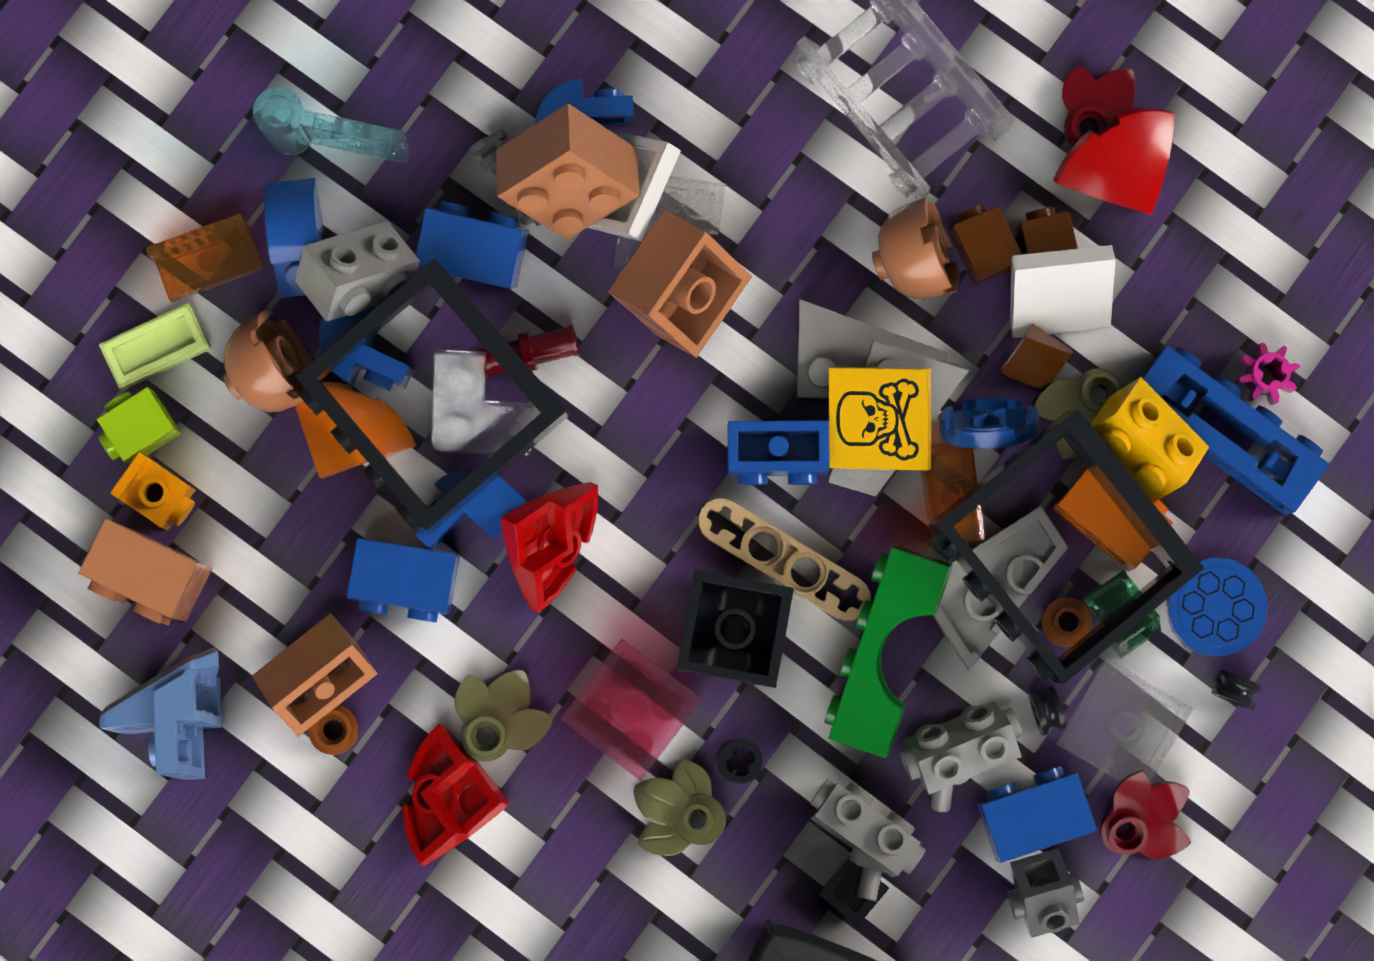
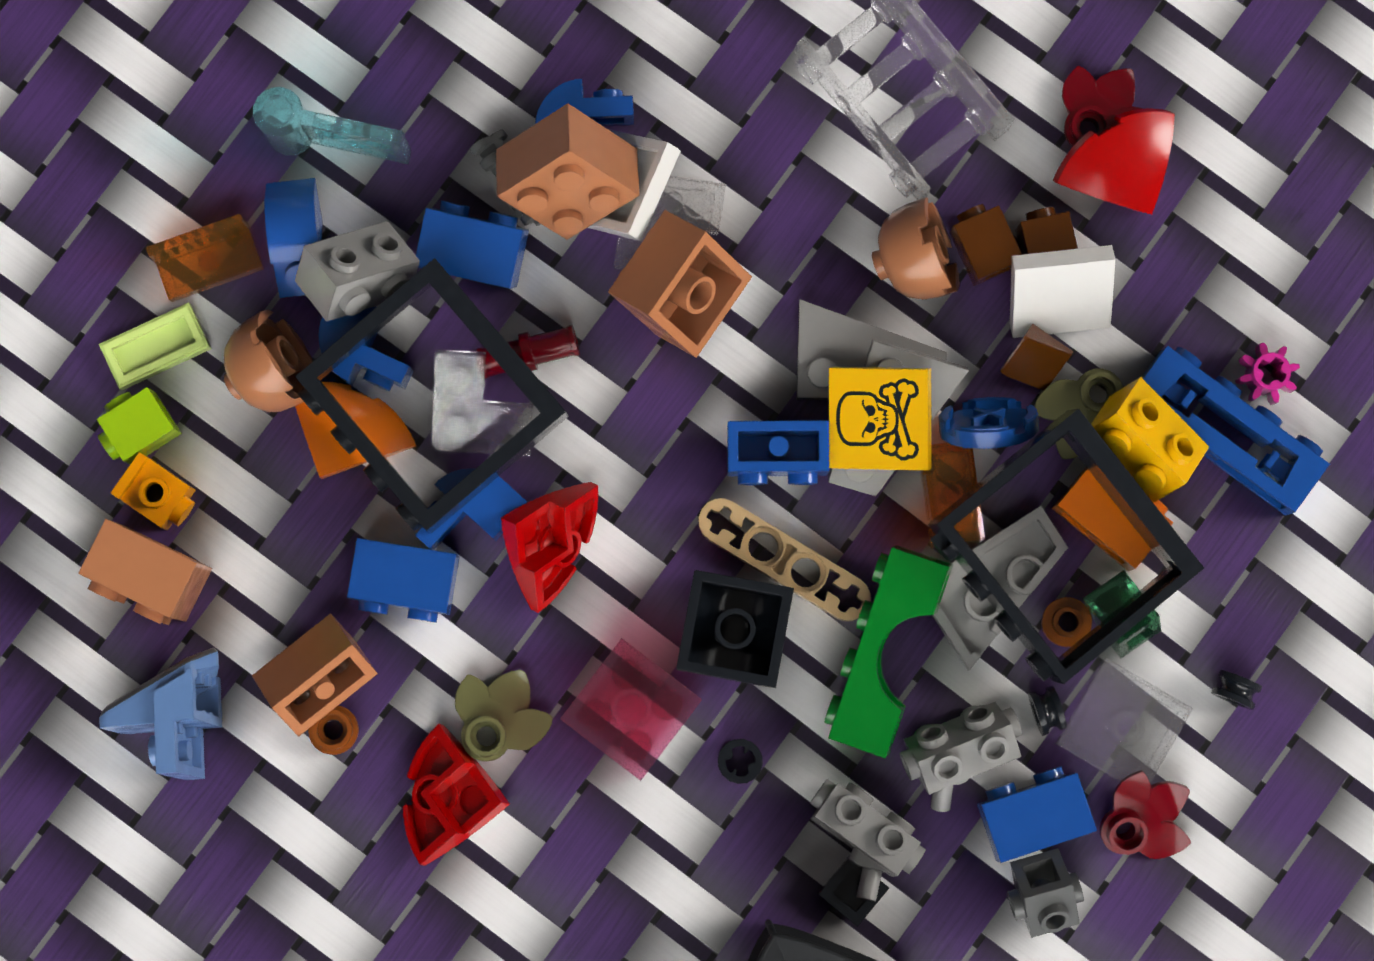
olive plate [633,759,726,856] -> none
blue tile [1167,557,1268,657] -> none

